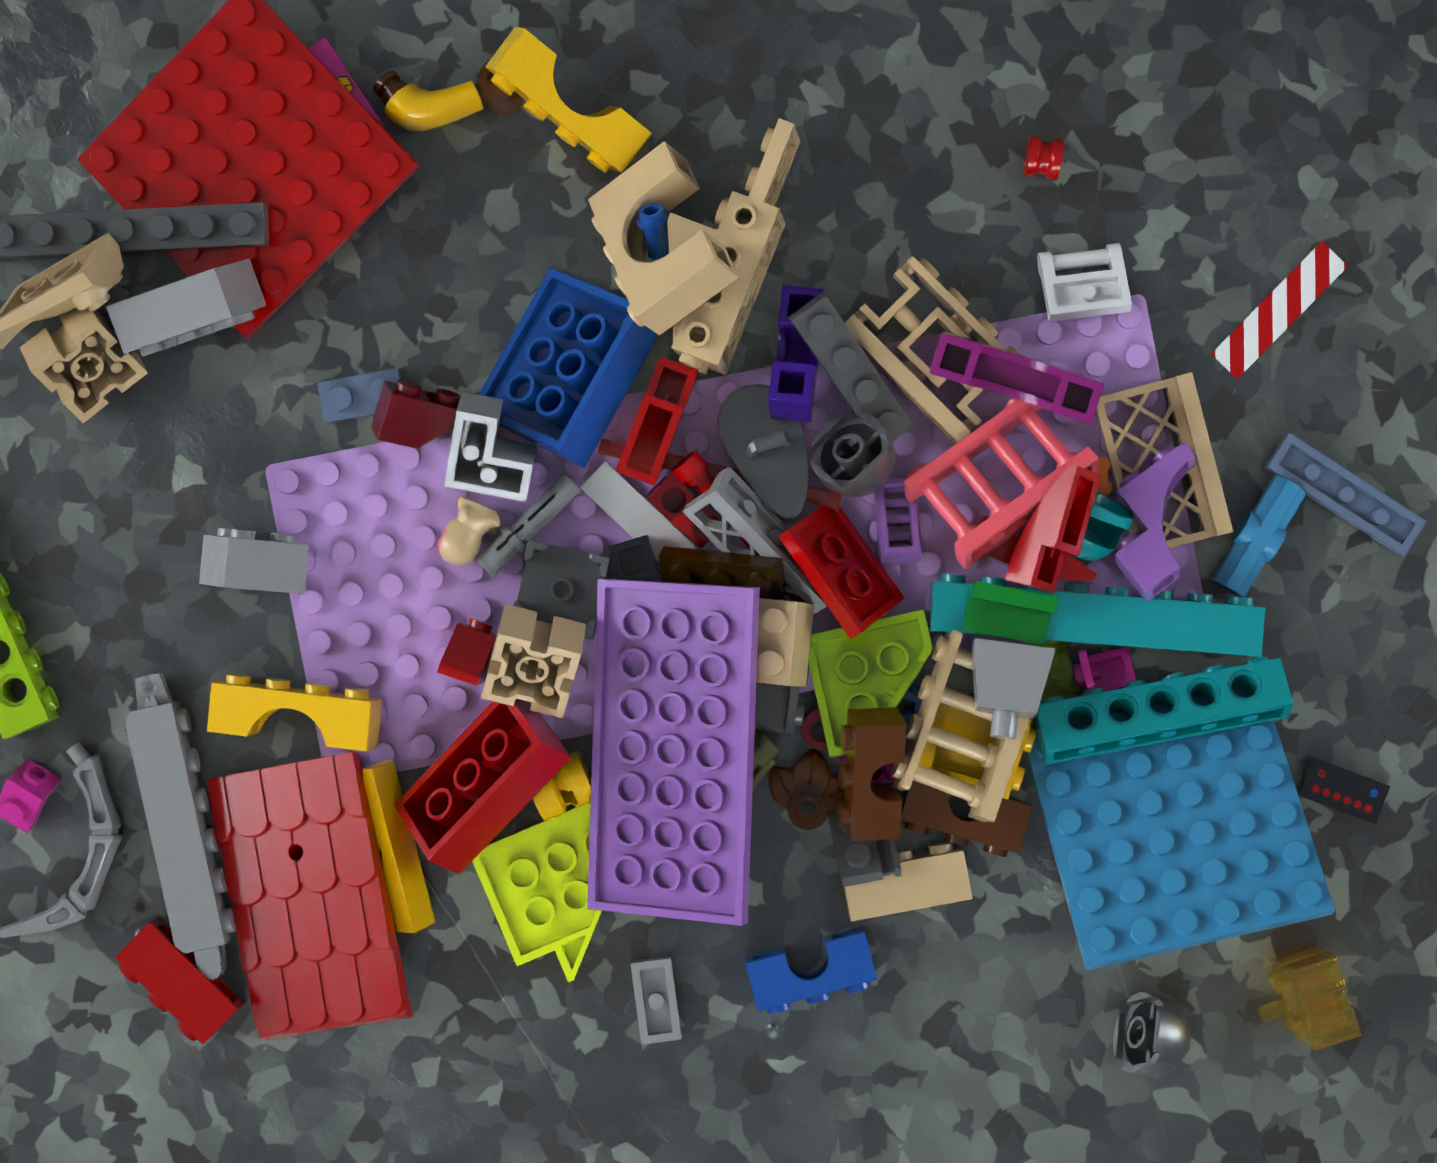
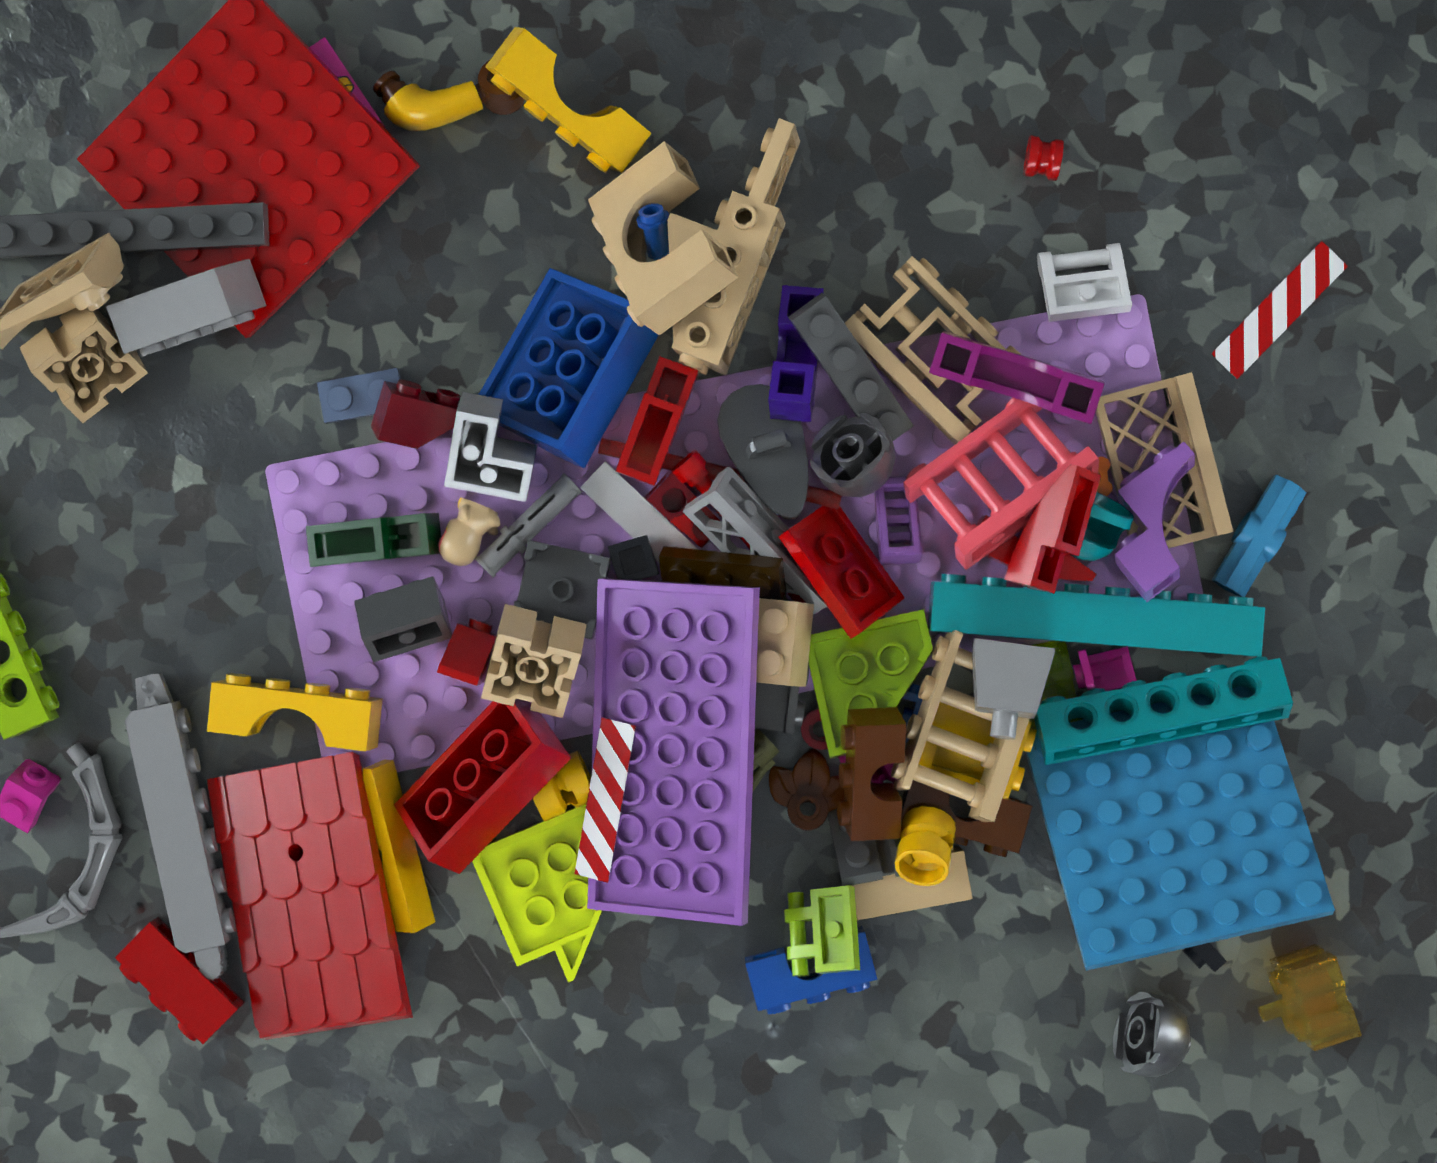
light grey brick [199,528,309,594] -> none
light grey plate [630,956,682,1045] -> none
green panel [962,580,1059,645] -> none
sand blue plate [1264,433,1427,556] -> none
black tile [1297,756,1390,824] -> none
none -> dark green slope [306,513,441,567]
none -> dark grey brick [354,576,452,662]
none -> sticker [574,718,636,883]
none -> lime plate [784,885,860,977]
none -> yellow wheel [895,806,956,886]
none -> black plate [1182,943,1227,972]

